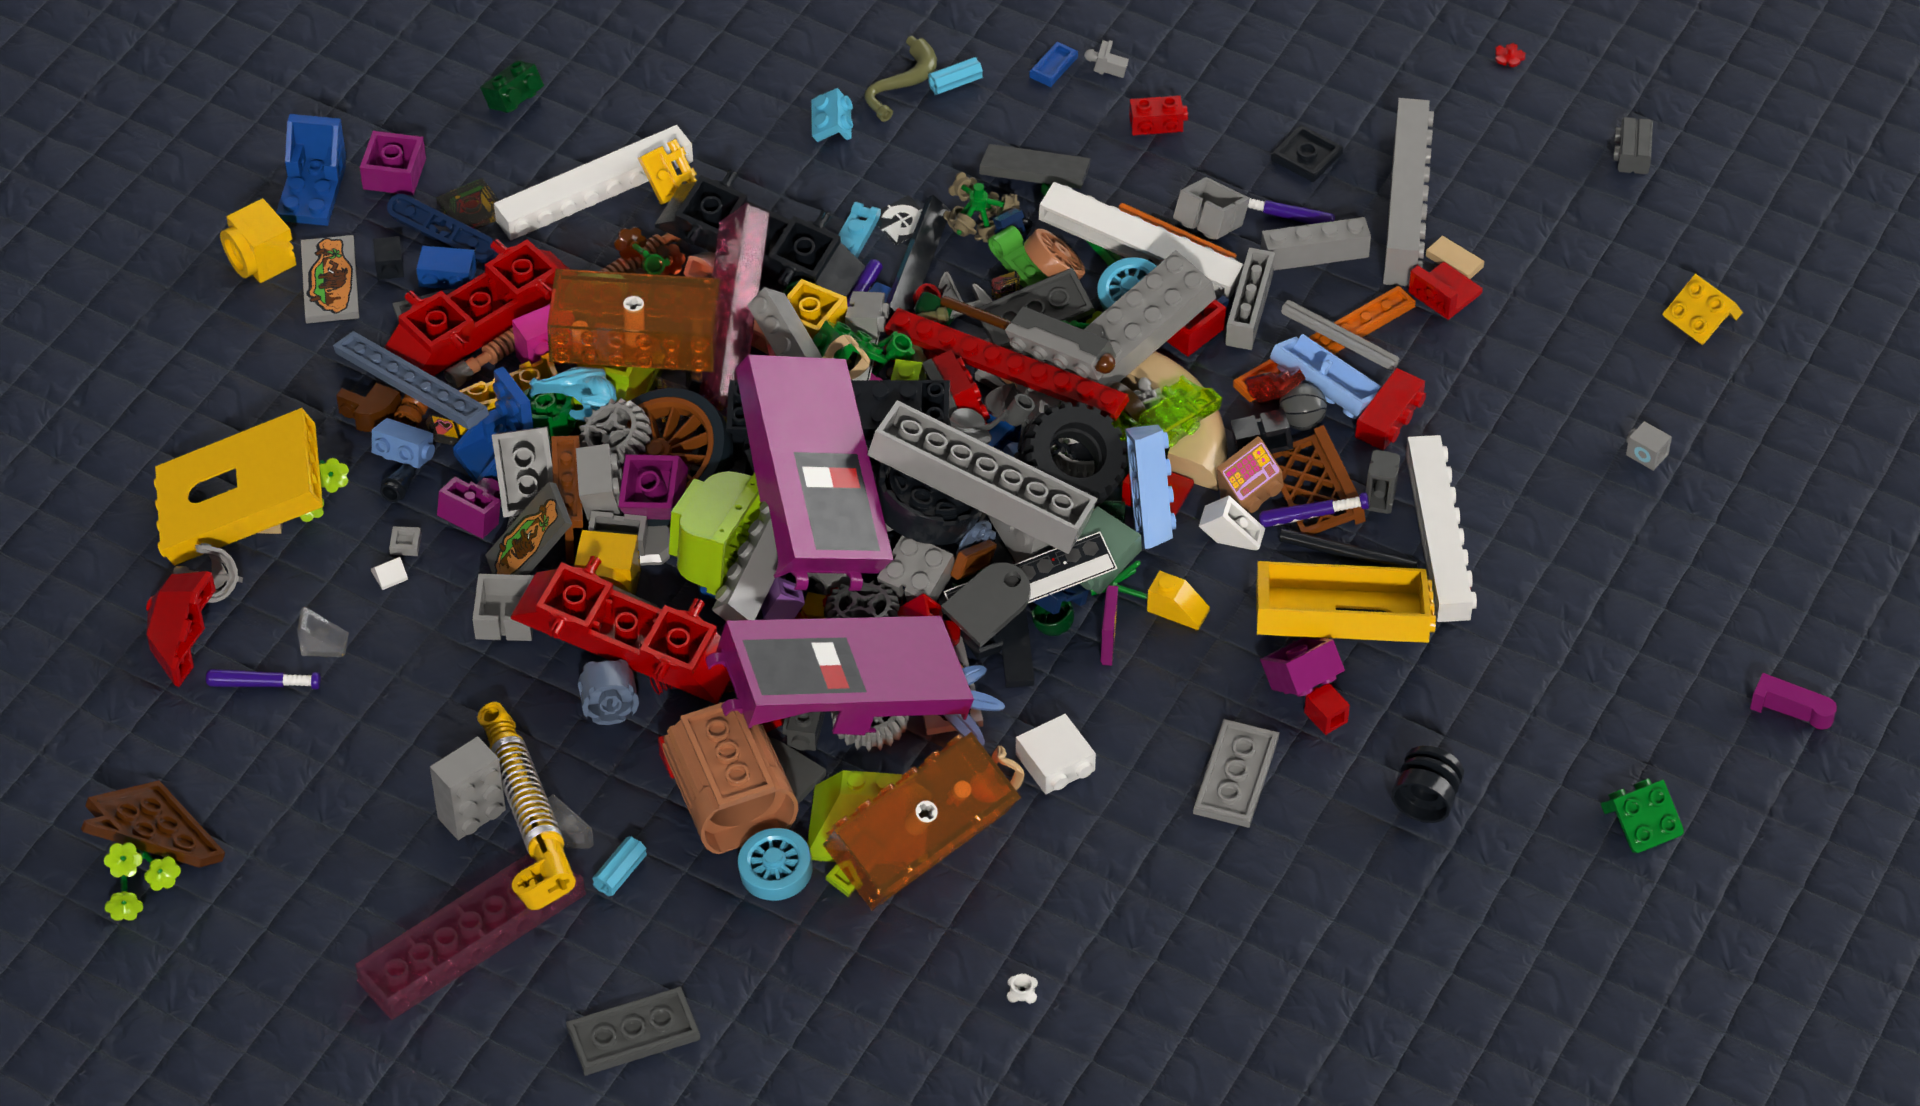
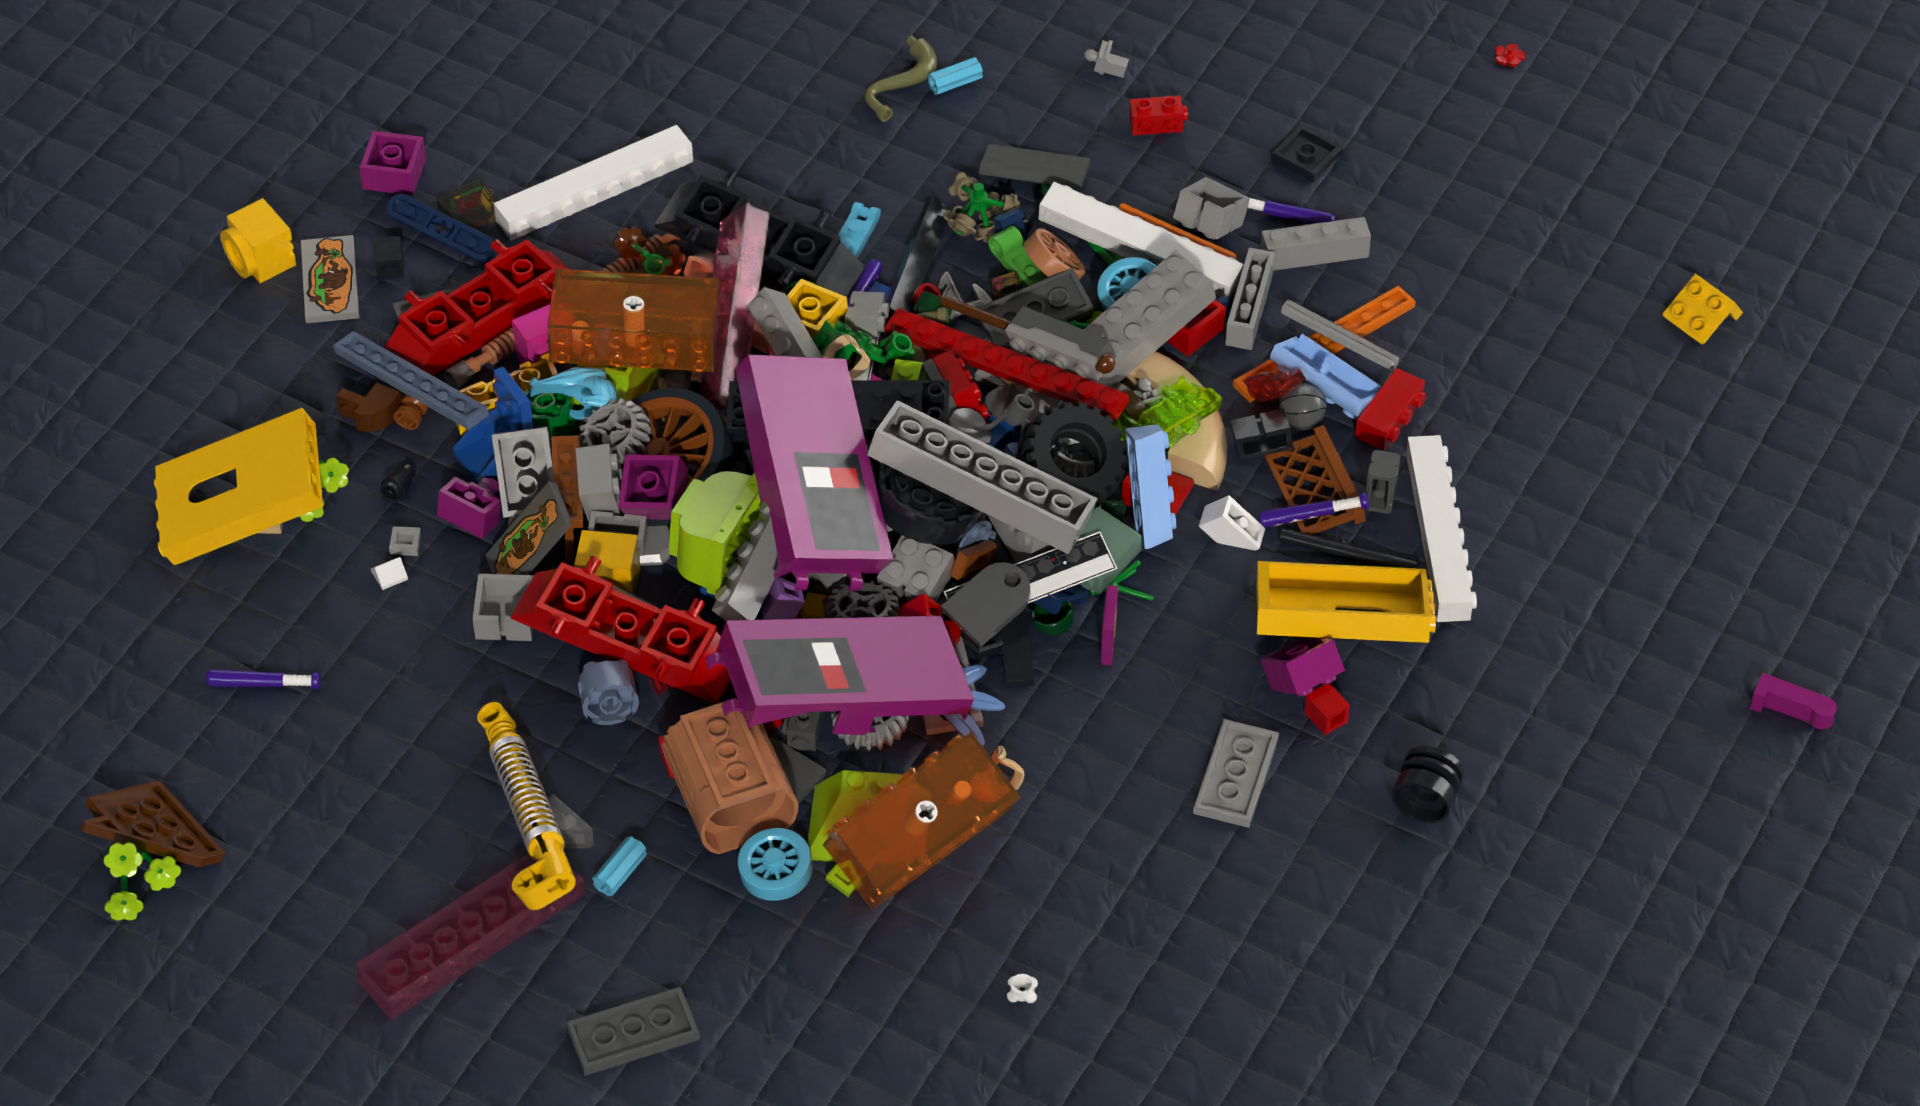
red brick [146,571,216,687] -> none
light grey helmet [173,543,243,603] -> none
blue bracket [276,114,346,226] -> none
clear slope [297,606,349,657] -> none
medium blue brick [372,418,435,468] -> none
blue brick [416,246,477,289] -> none
tile [426,415,460,446] -> none
light grey brick [430,736,506,840] -> none
dark green brick [480,61,544,113] -> none
yellow plate [638,138,697,205] -> none
medium azure bracket [811,88,853,142] -> none
sticker [876,195,922,245] -> none
white brick [1016,714,1096,795] -> none
blue tile [1029,42,1078,87] -> none
yellow slope [1147,571,1210,630] -> none
medium nougat slope [1217,436,1284,513] -> none
light grey brick [1383,98,1434,287] -> none
red bracket [1408,262,1483,320] -> none
tan tile [1426,236,1484,279] -> none
green bracket [1600,778,1684,853] -> none
dark grey brick [1613,117,1653,174] -> none
light grey brick [1626,421,1672,471] -> none

